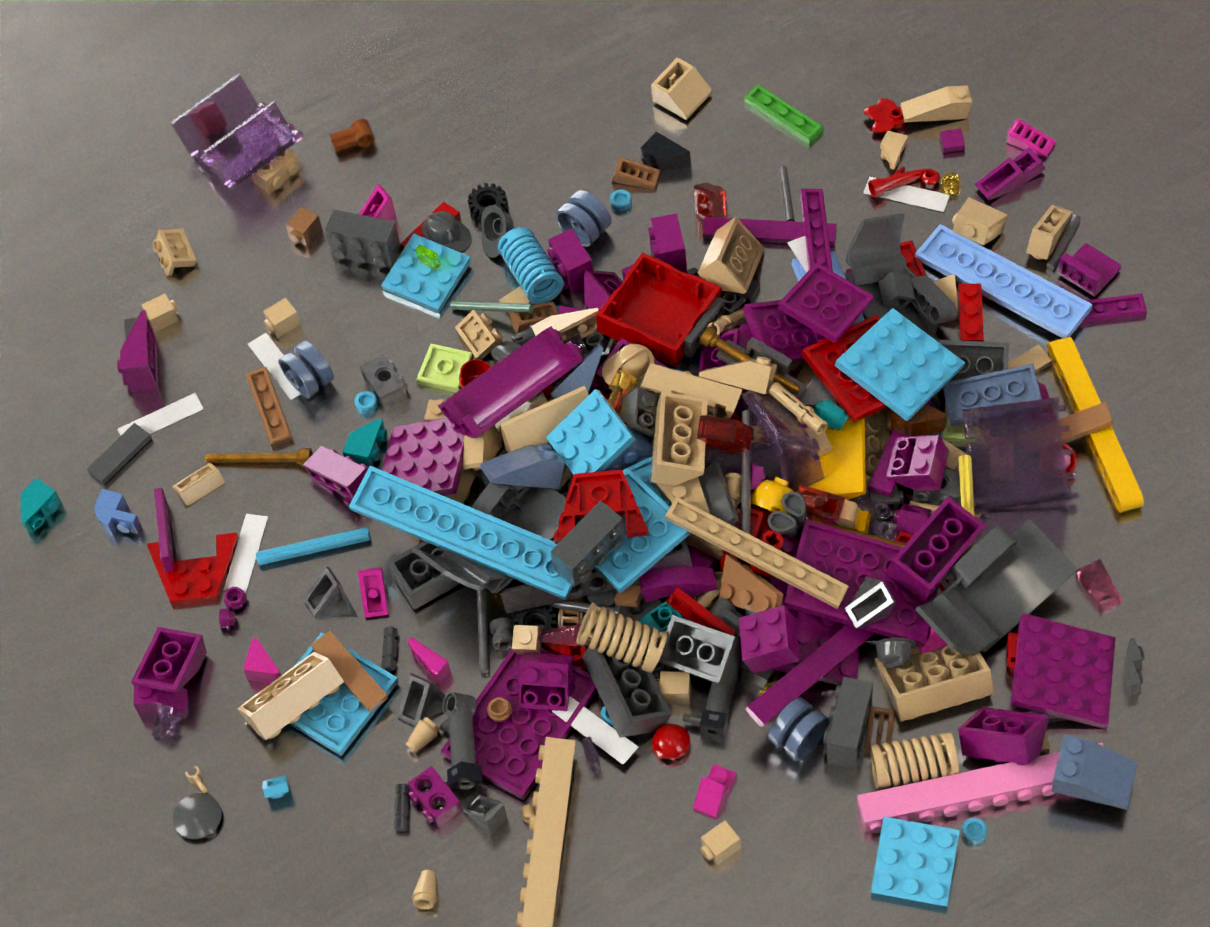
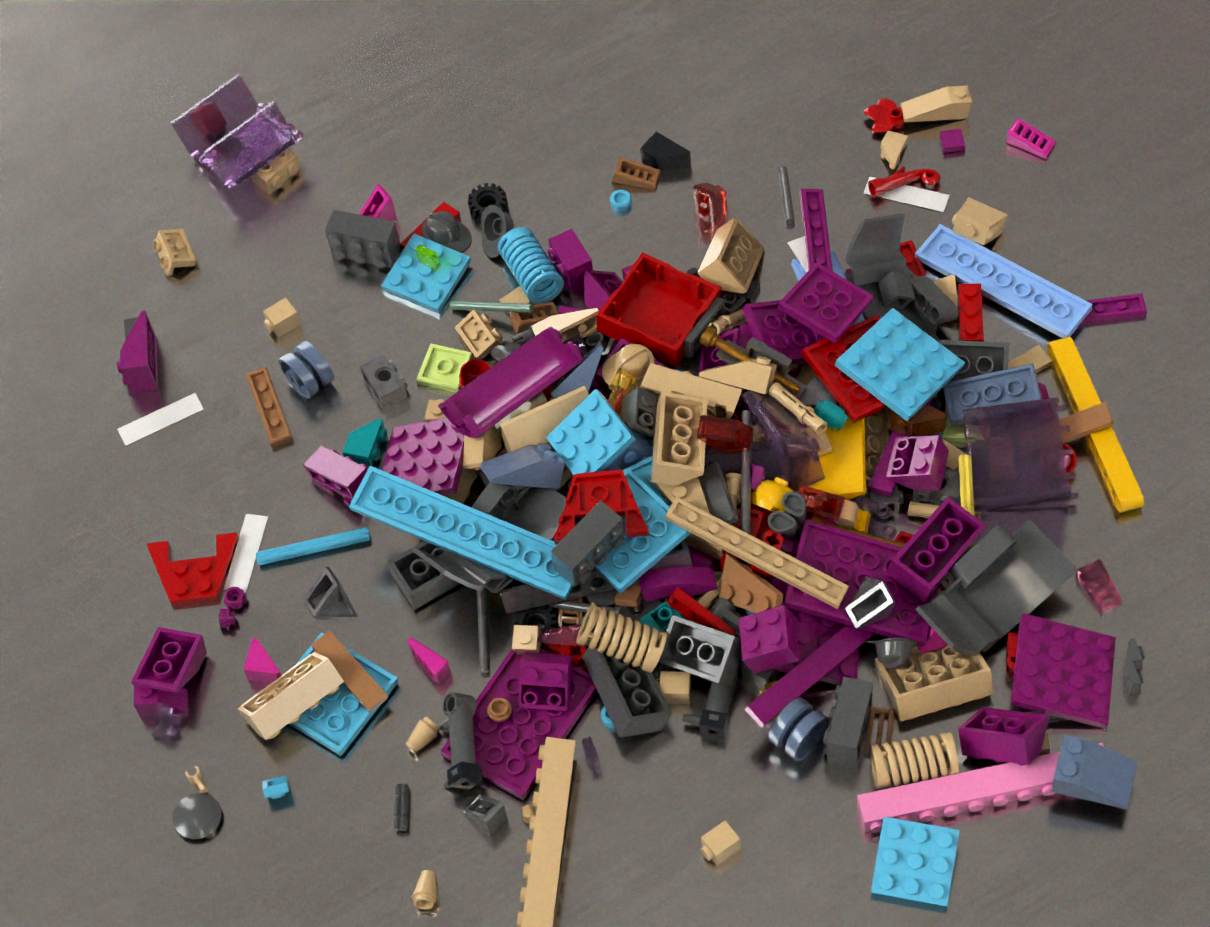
teal slope [20,478,62,535] -> none
dark grey tile [87,423,152,484] -> none
medium blue brick [94,489,142,536] -> none
tan brick [141,294,179,332] -> none
magenta tile [154,488,174,573] -> none
tan slope [172,463,225,506] -> none
pearl gold piece [204,448,313,466] -> none
white sticker [248,333,300,400] -> none
medium nougat brick [286,207,322,246] -> none
dark orange piece [329,119,375,152] -> none
medium azure tile [354,391,378,414] -> none
dark pink slope [358,567,388,618] -> none
dark grey axle [381,626,398,672] -> none
flat silver slope [397,673,445,726] -> none
magenta brick [407,766,463,828] -> none
flat silver wheel [490,618,514,650] -> none
white sticker [552,696,639,764] -> none
sand blue wheel [555,190,612,247] -> none
magenta brick [648,213,687,273] -> none
tan slope [651,57,712,120] -> none
red hair [651,724,691,761] -> none
dark pink slope [693,764,737,819] -> none
magenta tile [703,217,837,246] -> none
bright green tile [744,84,823,144] -> none
magenta brick [893,504,931,535] -> none
clear yellow bush [940,173,961,195] -> none
medium azure tile [961,818,987,845] -> none
magenta slope [975,147,1045,200] -> none
tan slope [1026,205,1073,260] -> none
flat silver bar [1046,215,1081,270] -> none
magenta bracket [1058,243,1121,297] -> none

